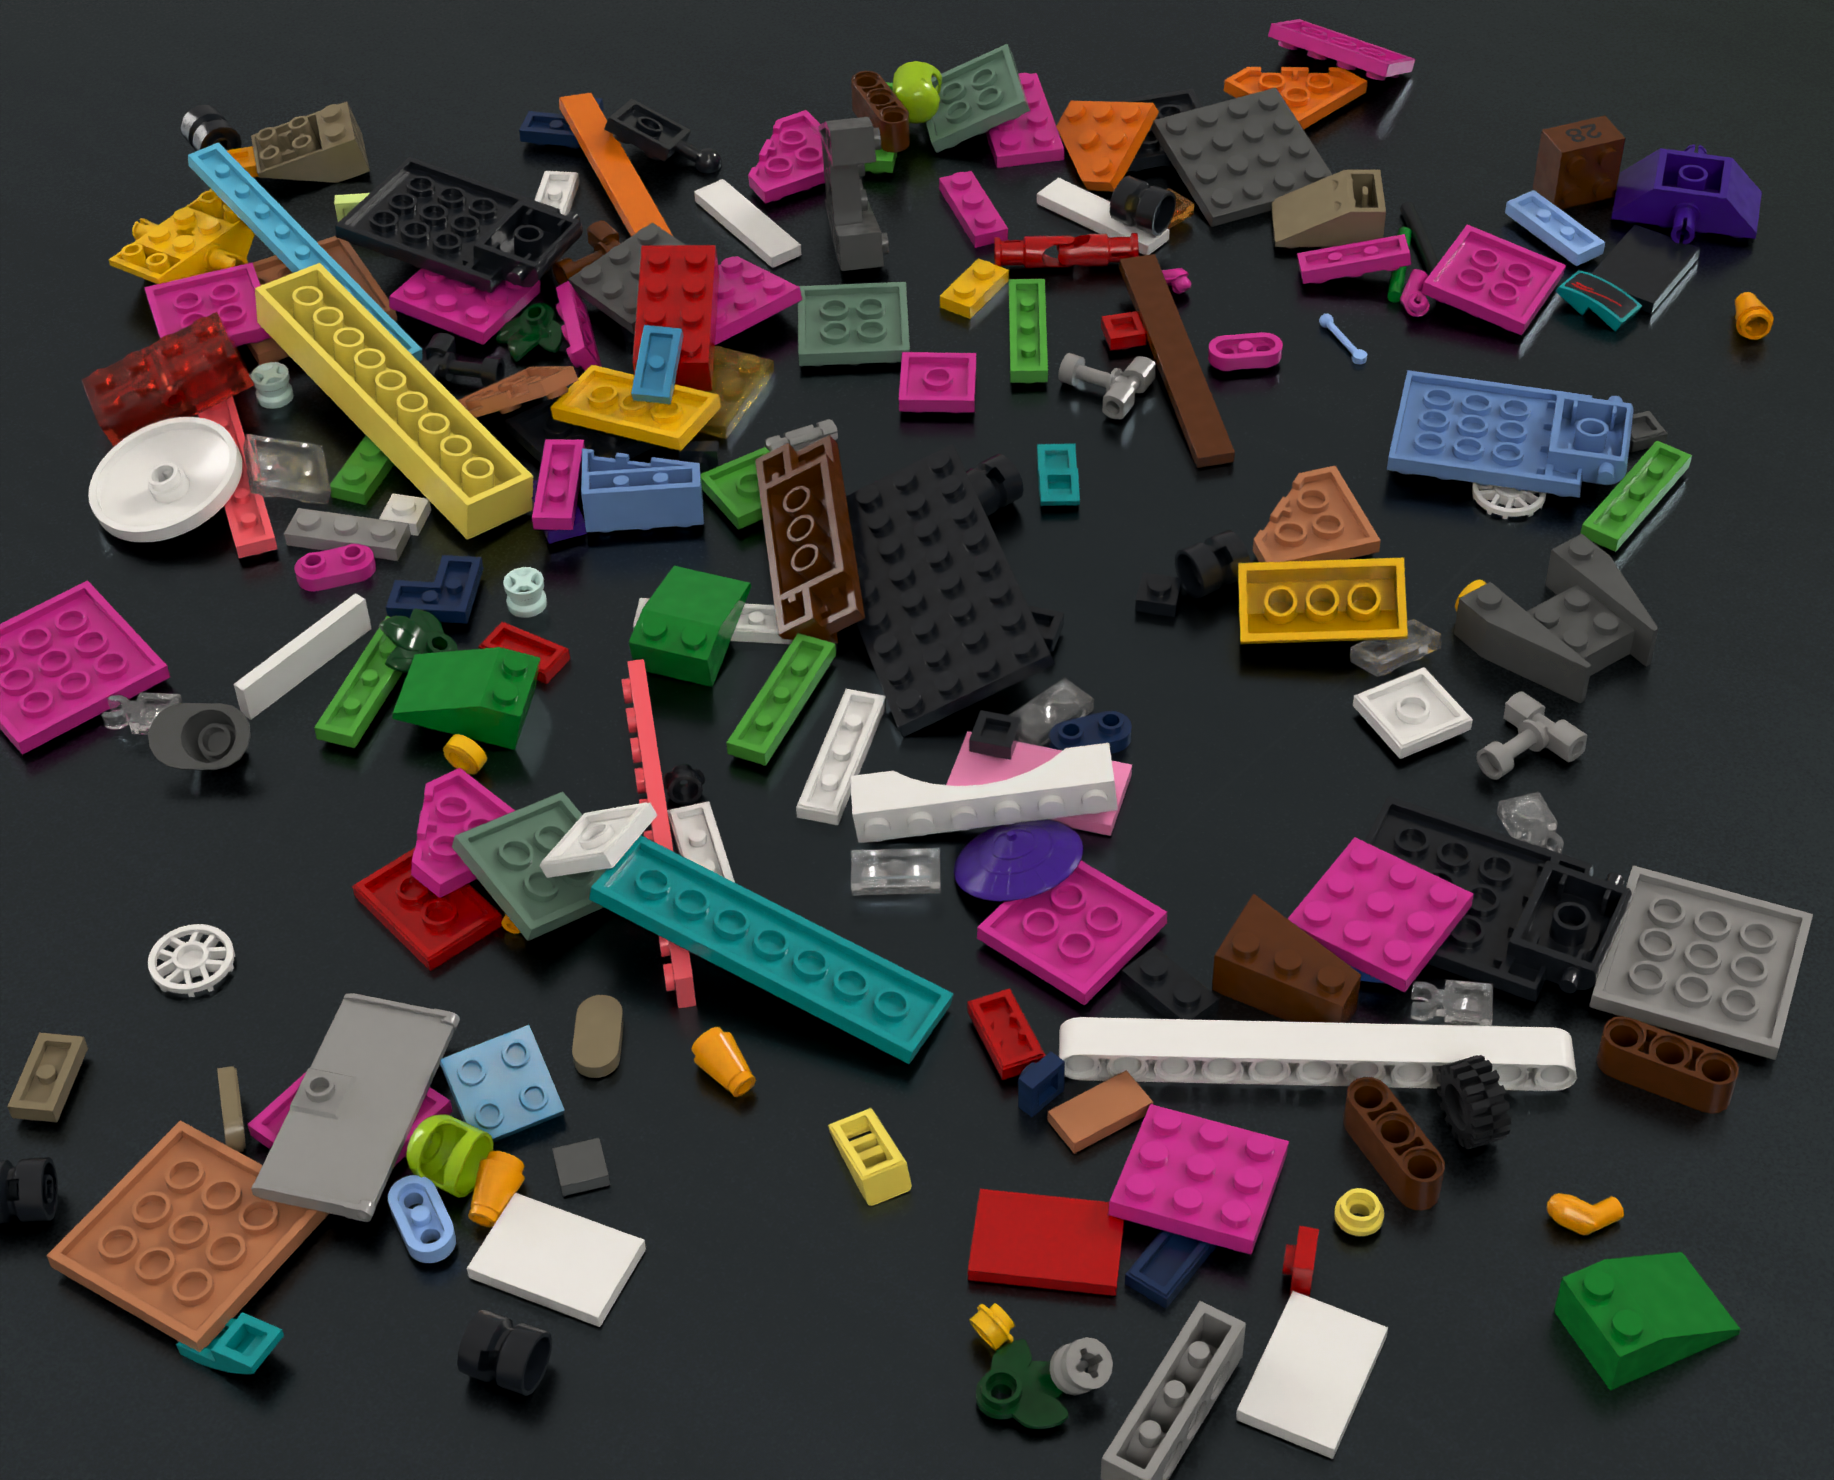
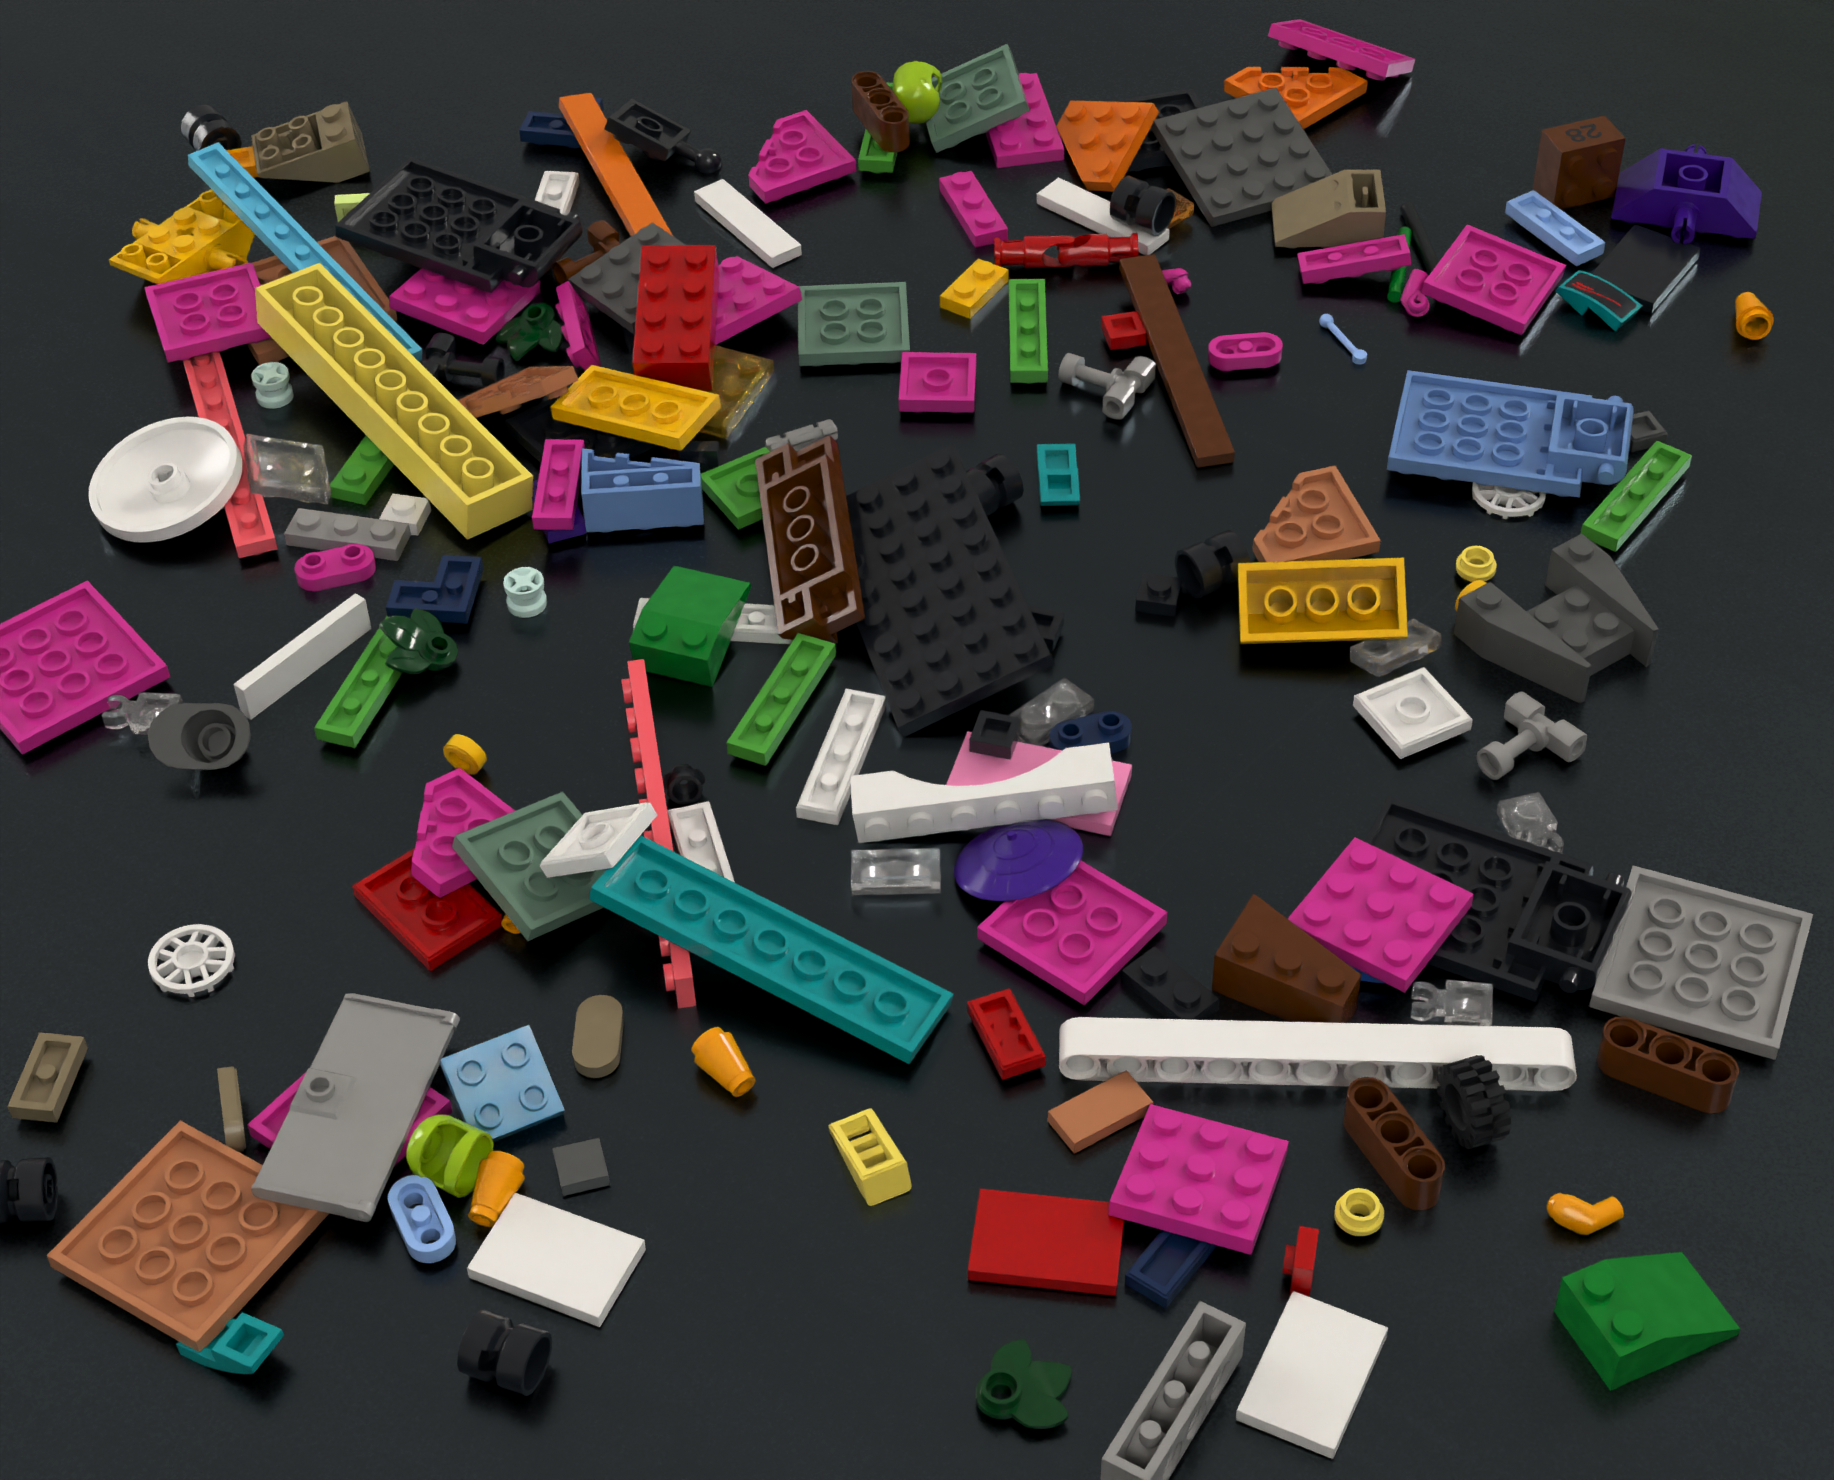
clear red brick [82,312,255,446] -> none
green slope [392,647,541,750] -> none
red tile [478,622,570,684] -> none
dark azure plate [631,325,684,404] -> none
dark grey wedge [818,117,889,271] -> none
yellow plate [969,1303,1015,1350] -> none
dark blue plate [1018,1051,1065,1117] -> none
light grey wheel [1049,1337,1113,1396] -> none
none -> light yellow plate [1455,546,1497,582]

